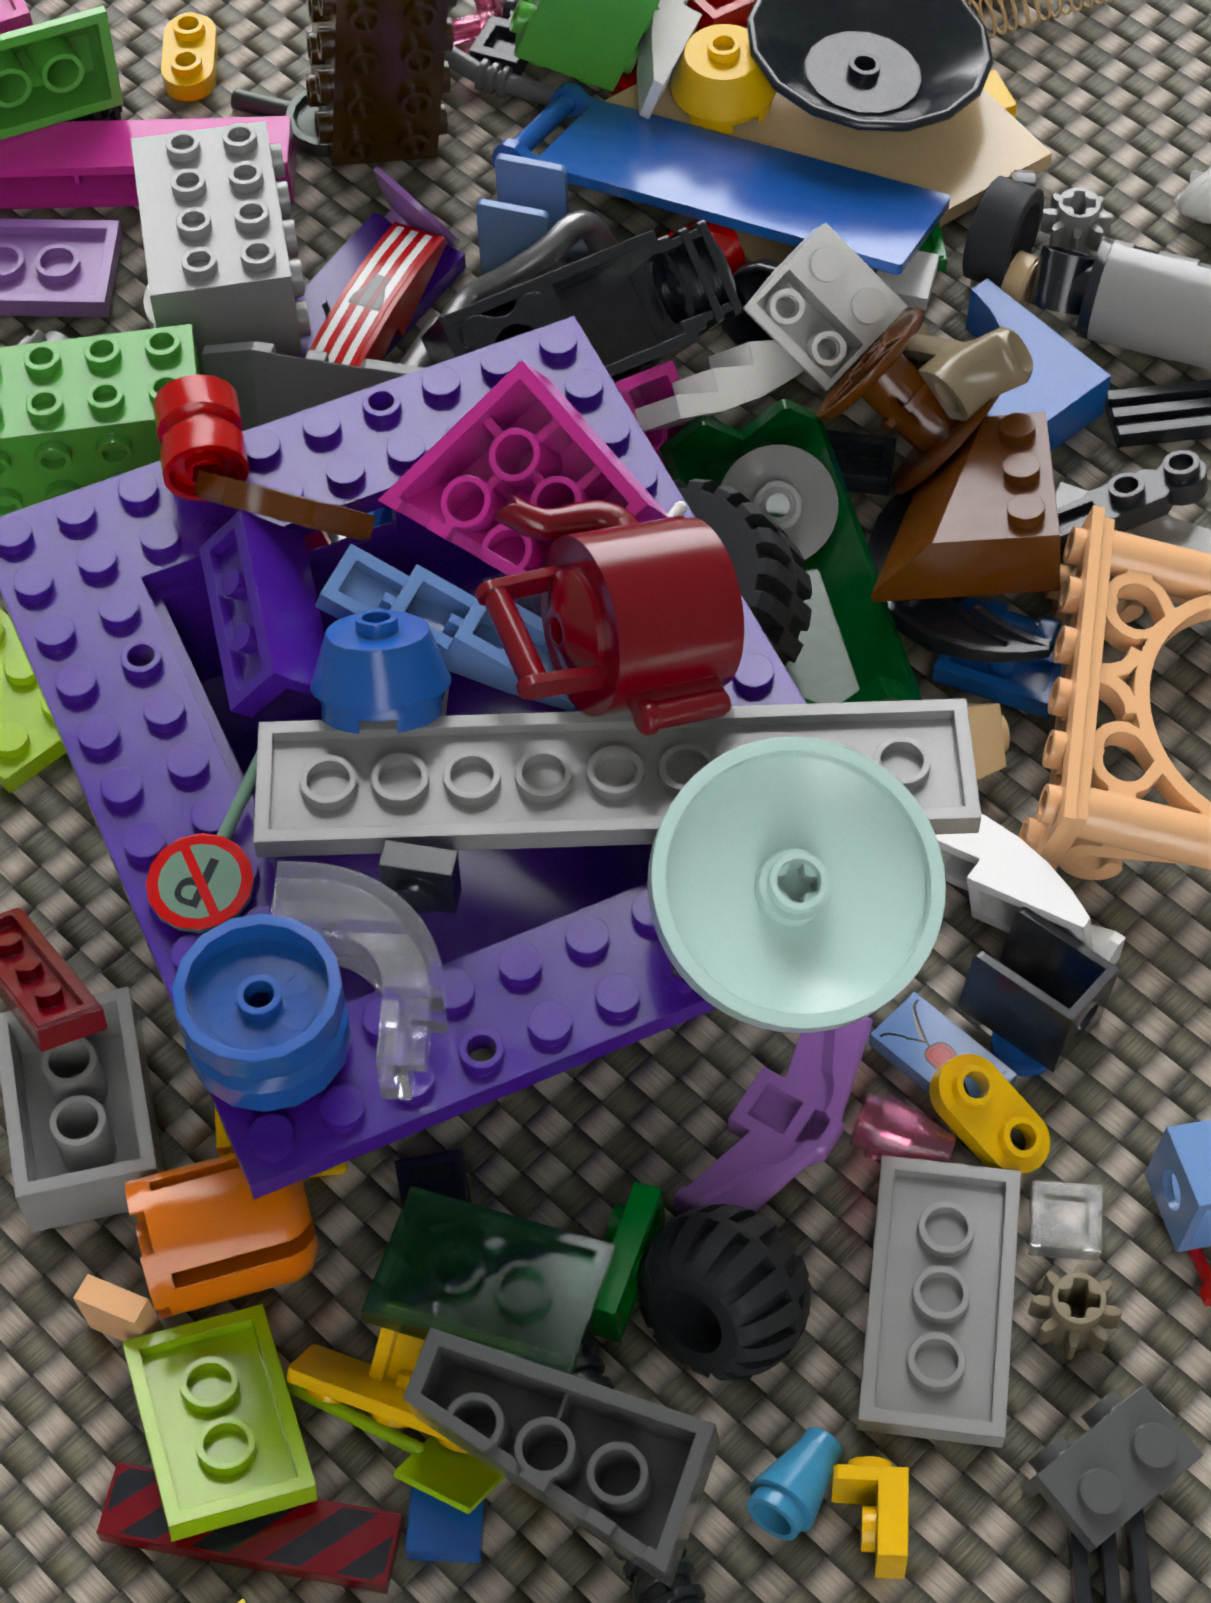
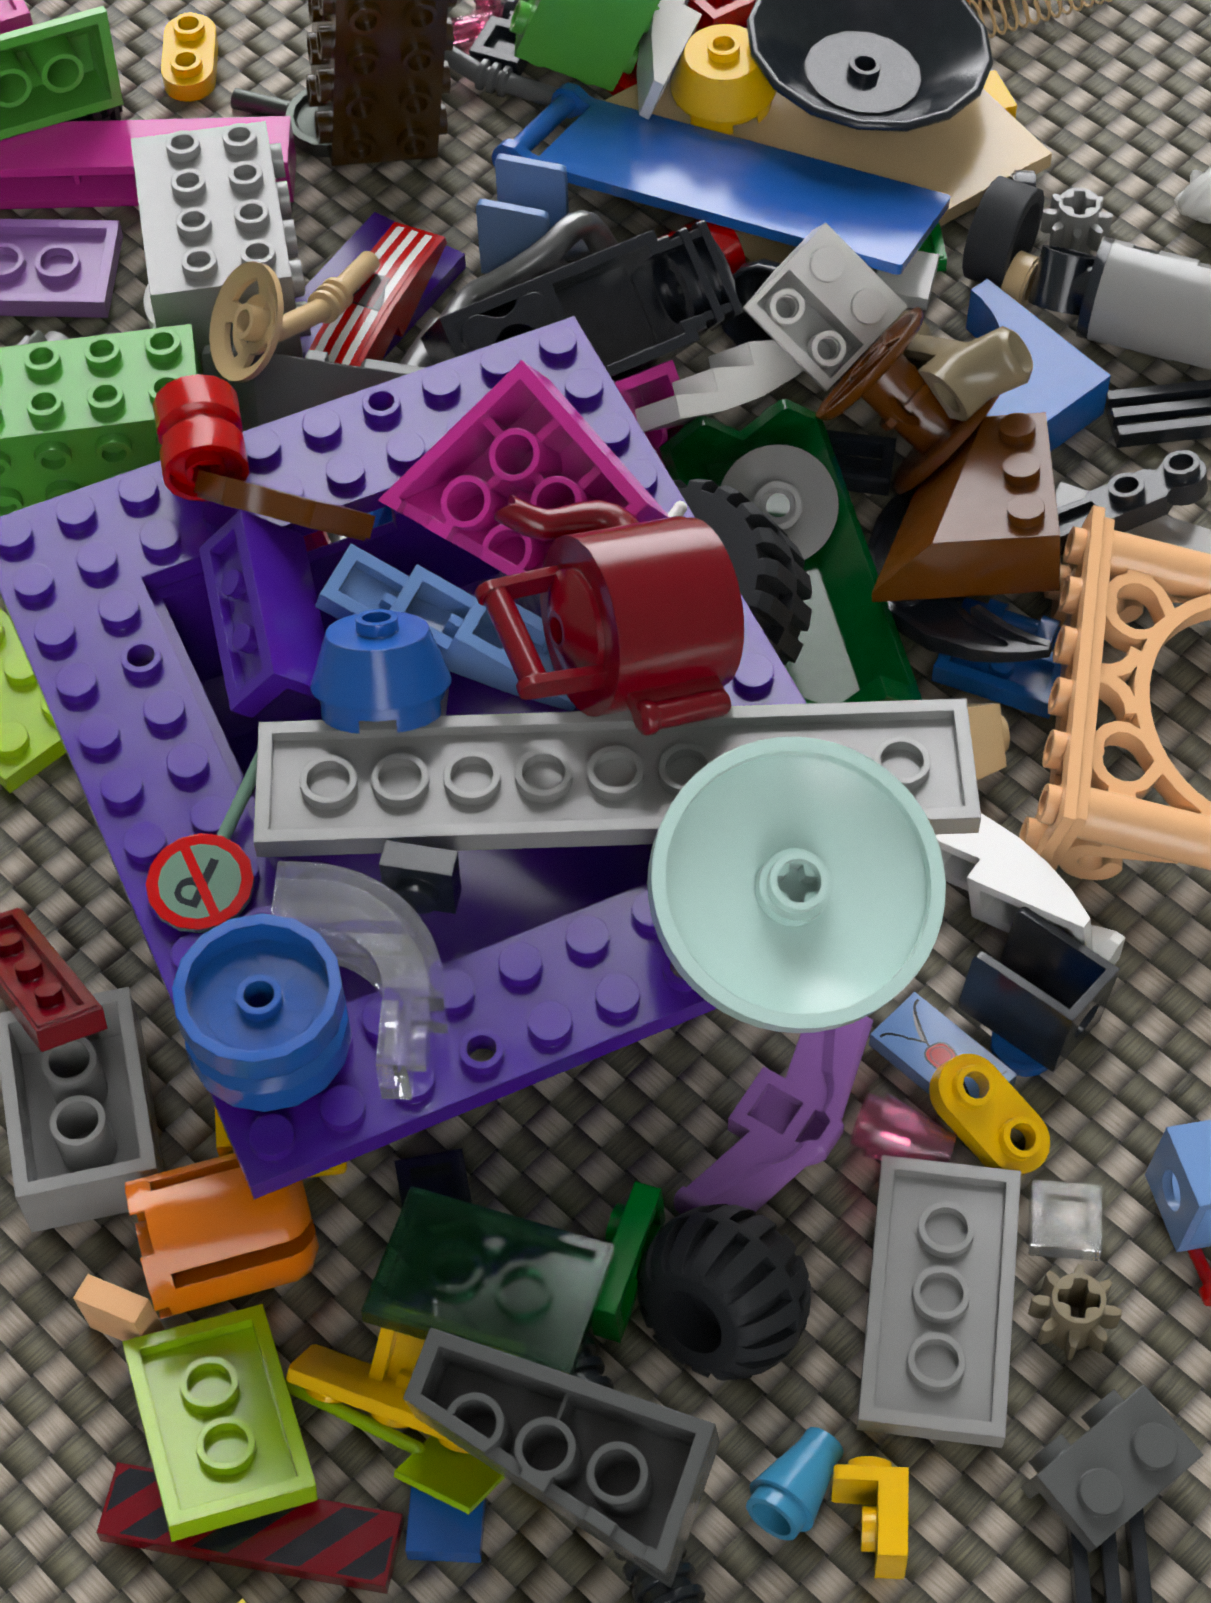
medium lavender dish [373,165,460,246] -> none
none -> tan dish [209,251,380,383]

